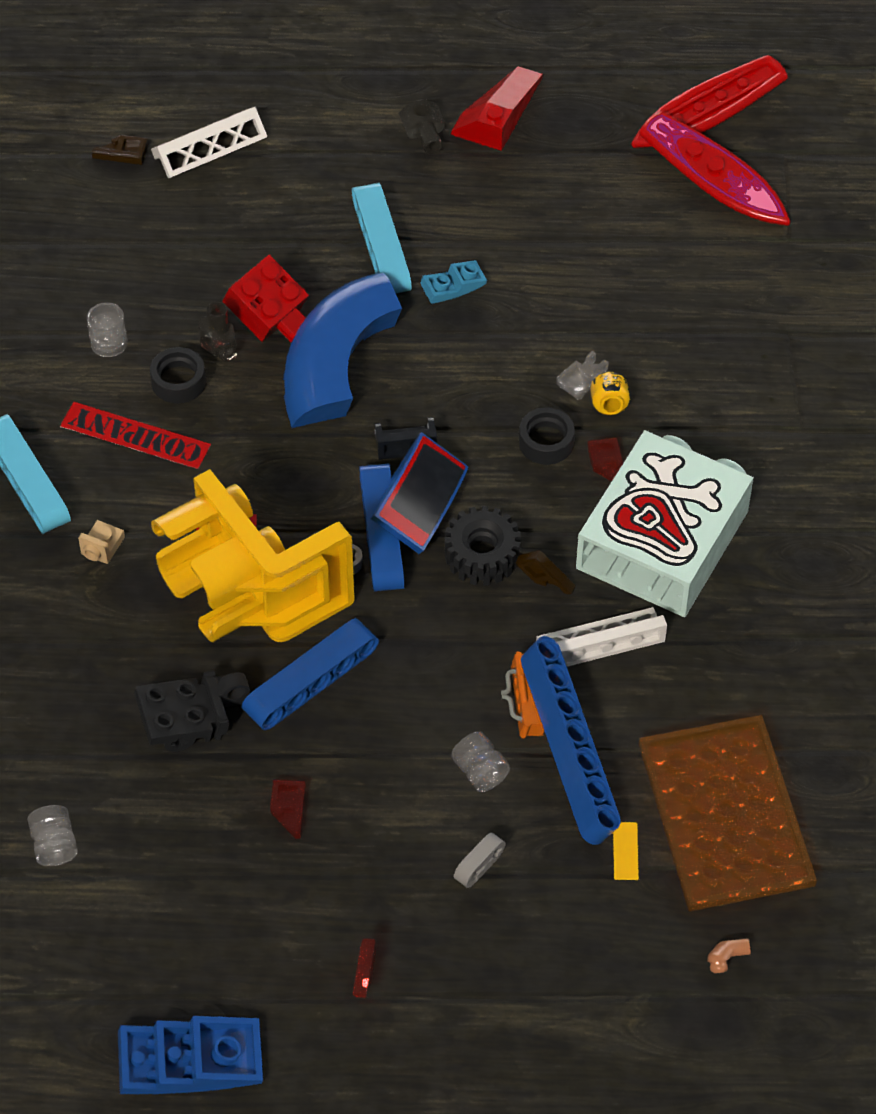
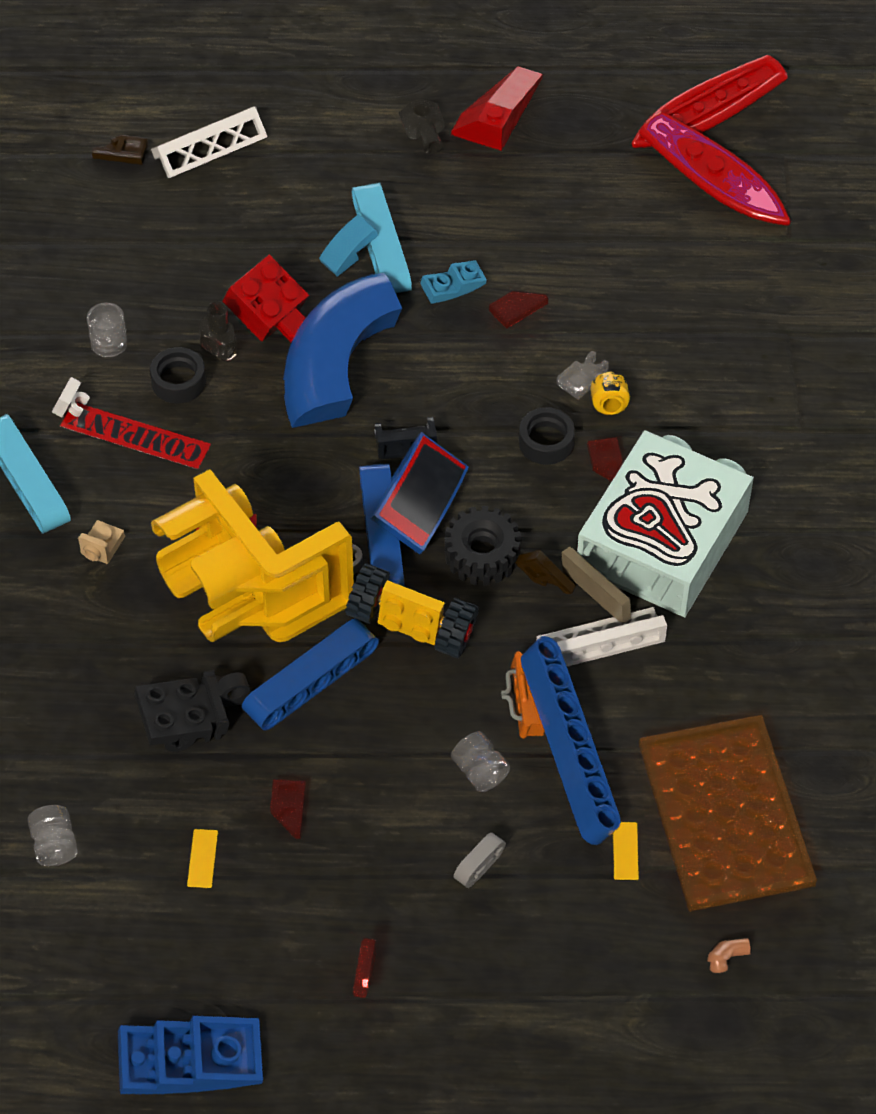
none -> white tile [52,377,90,417]
none -> yellow sticker [187,829,218,888]
none -> dark azure slope [319,214,378,277]
none -> plate [345,563,479,659]
none -> clear red tile [489,291,548,329]
none -> dark tan tile [562,547,631,625]

